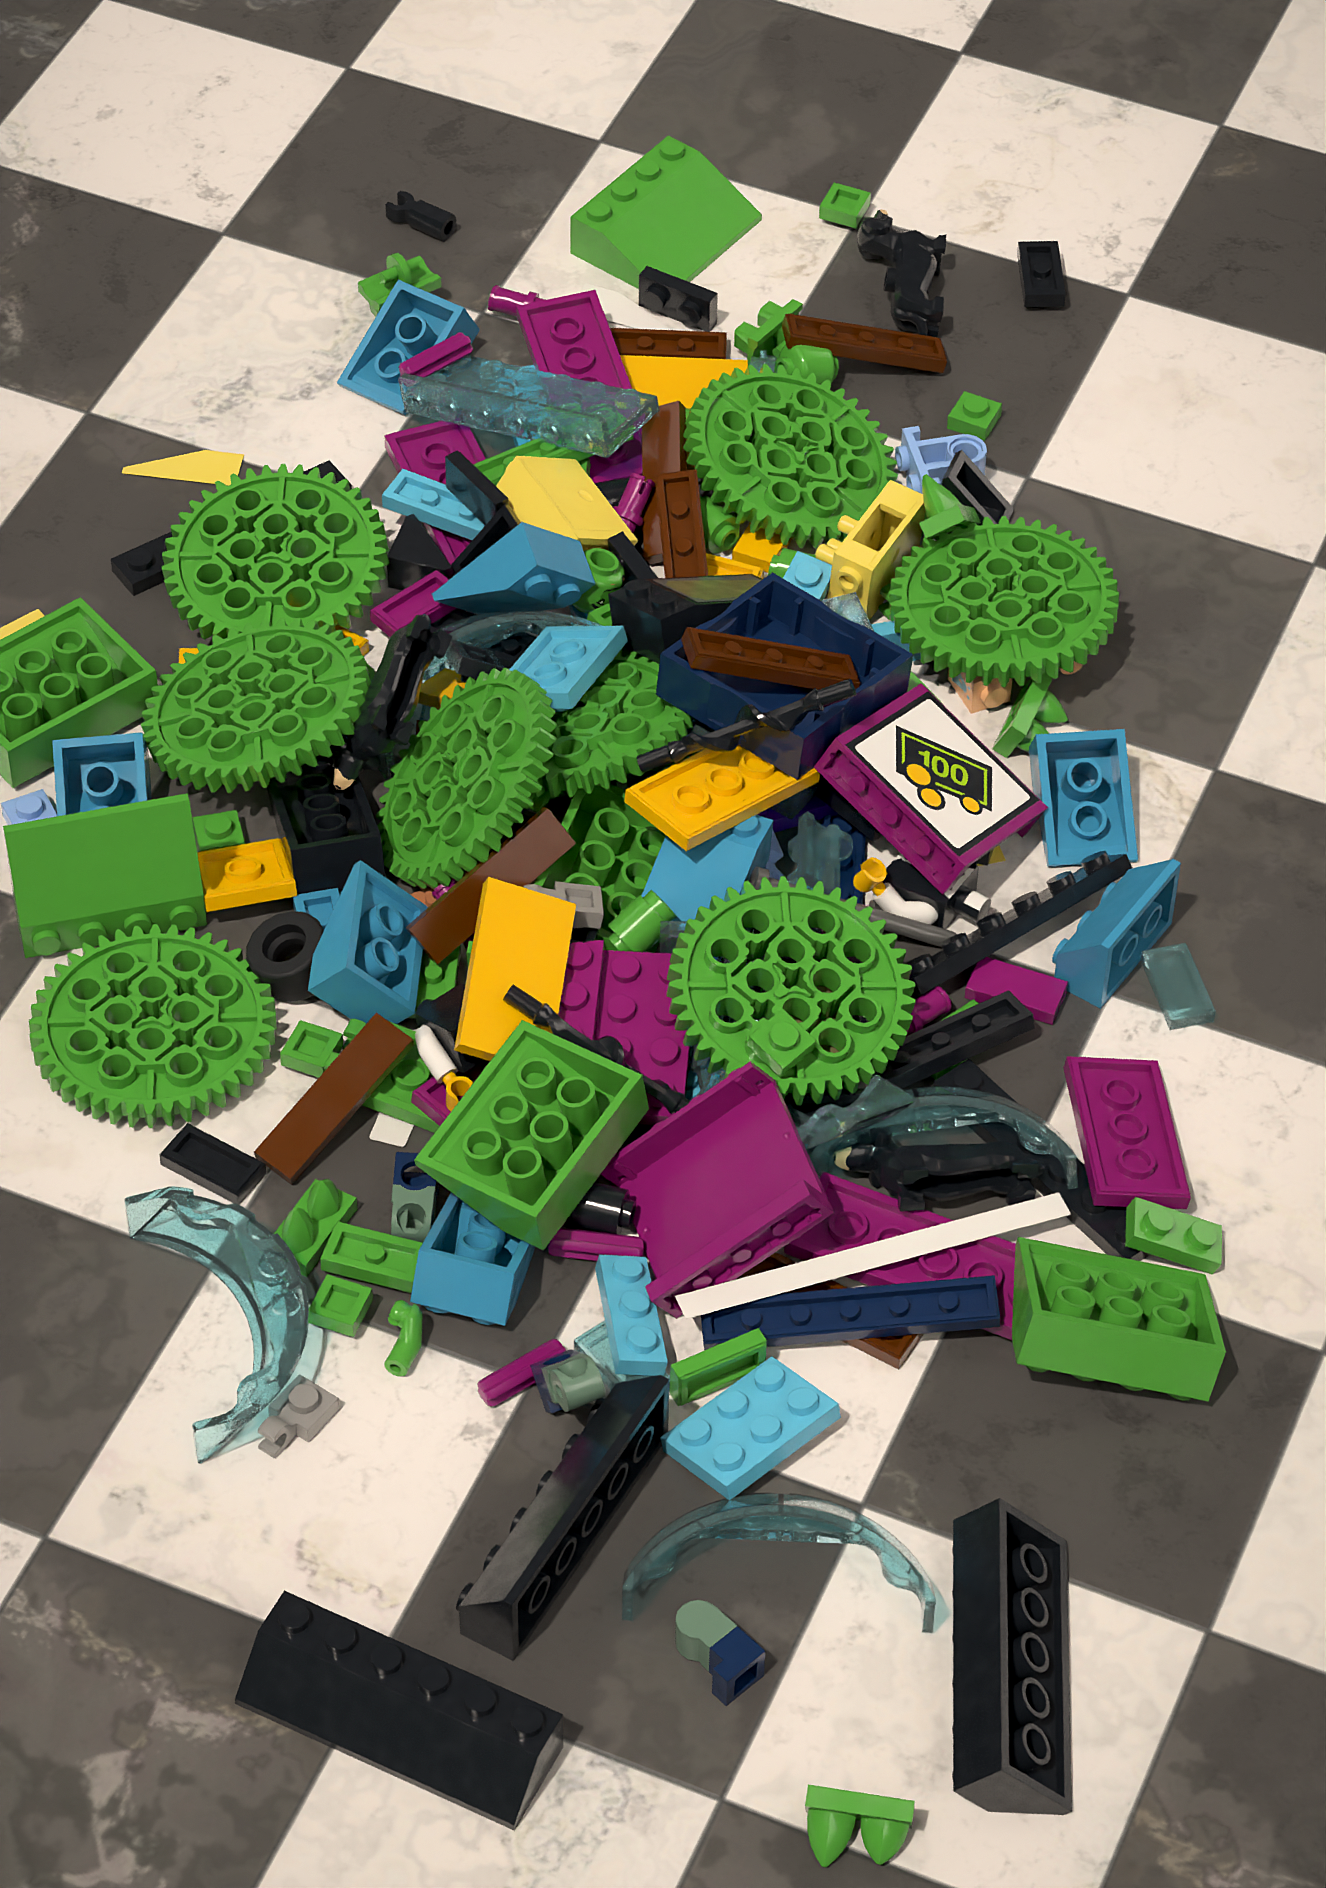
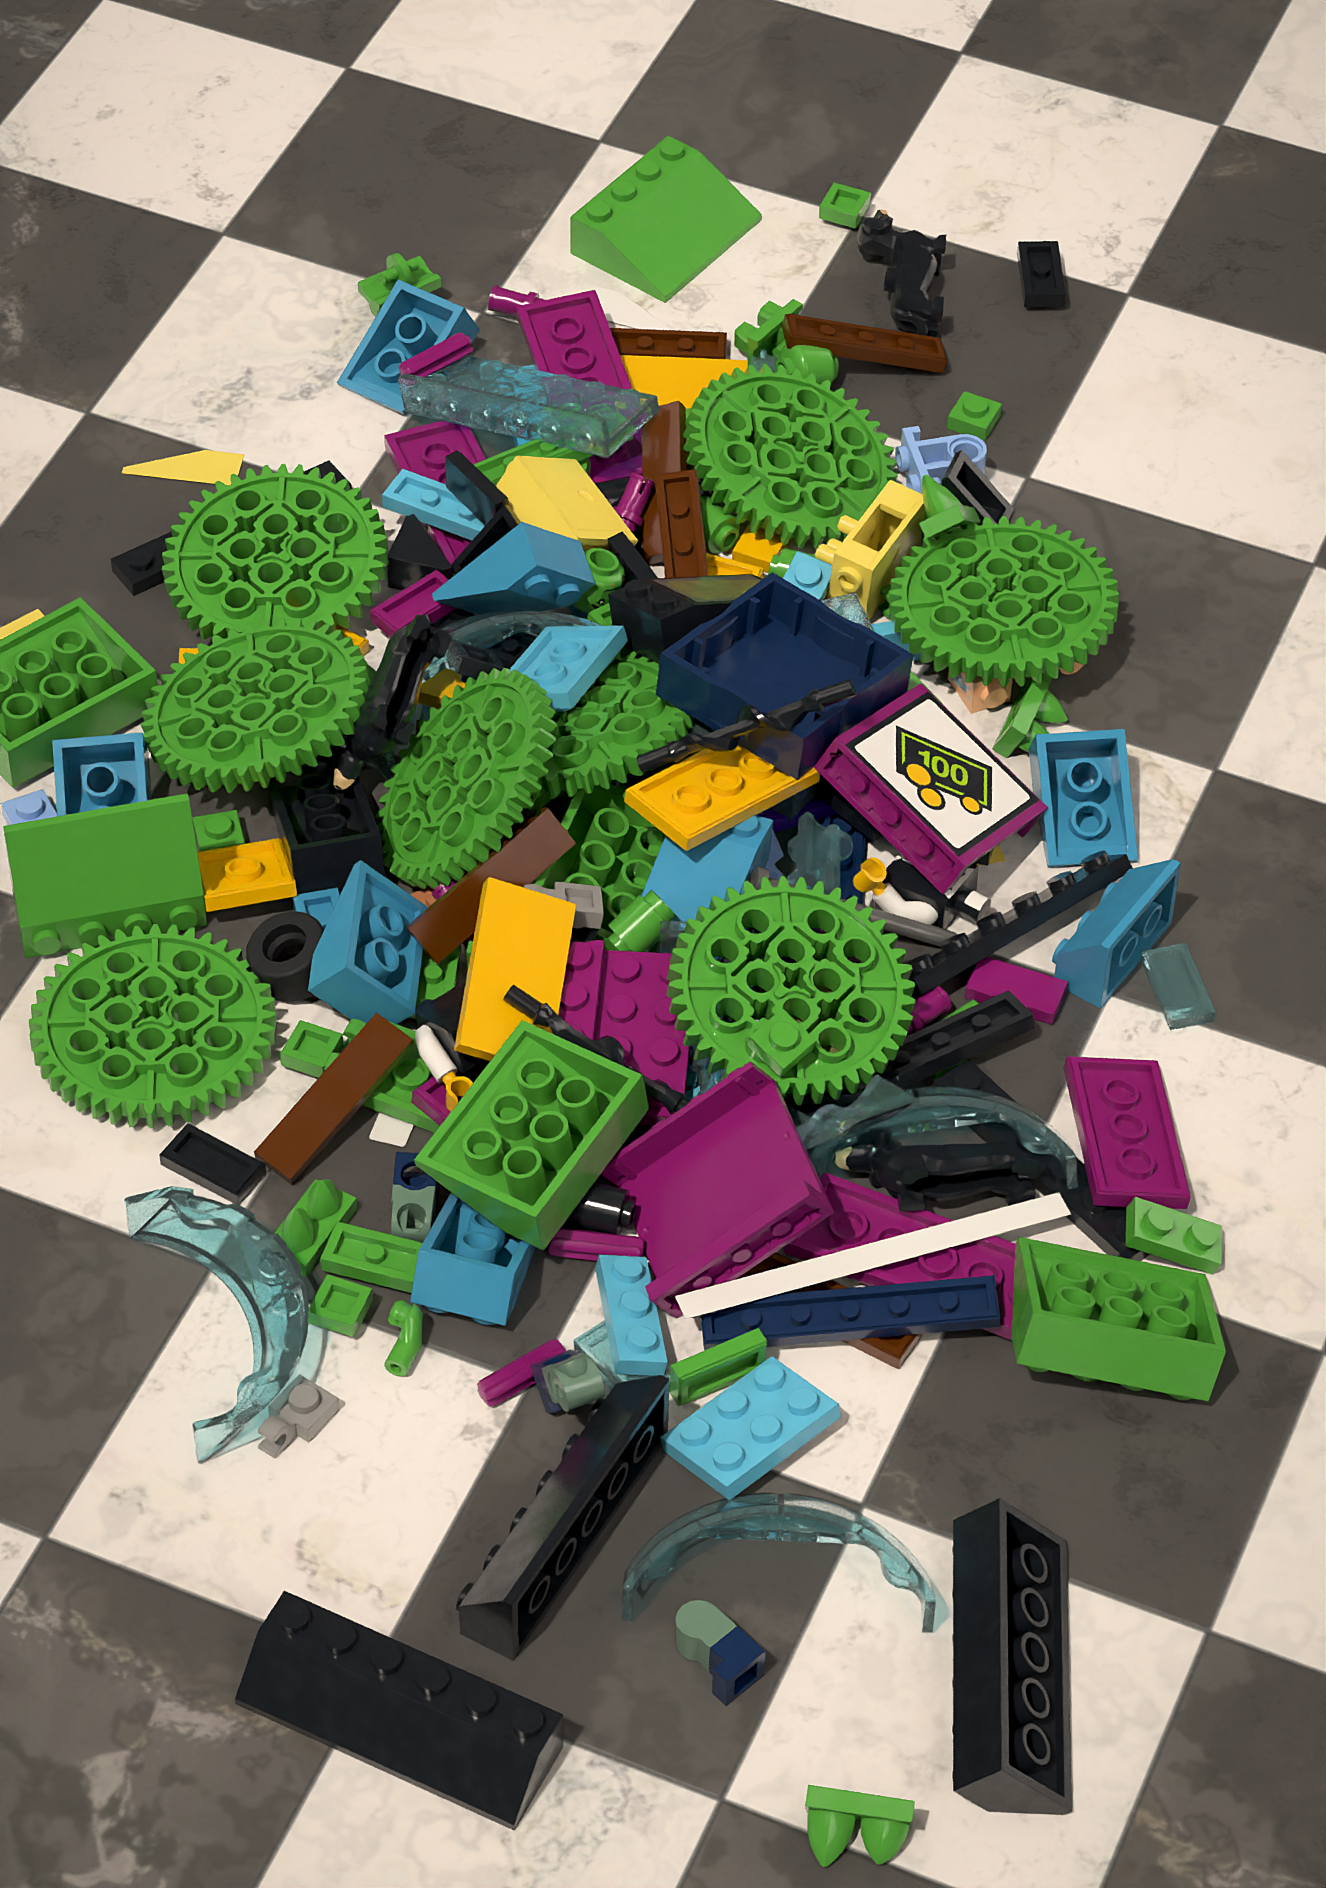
black bar [385,191,456,242] -> none
black plate [638,266,718,332] -> none
reddish brown tile [681,627,860,690] -> none

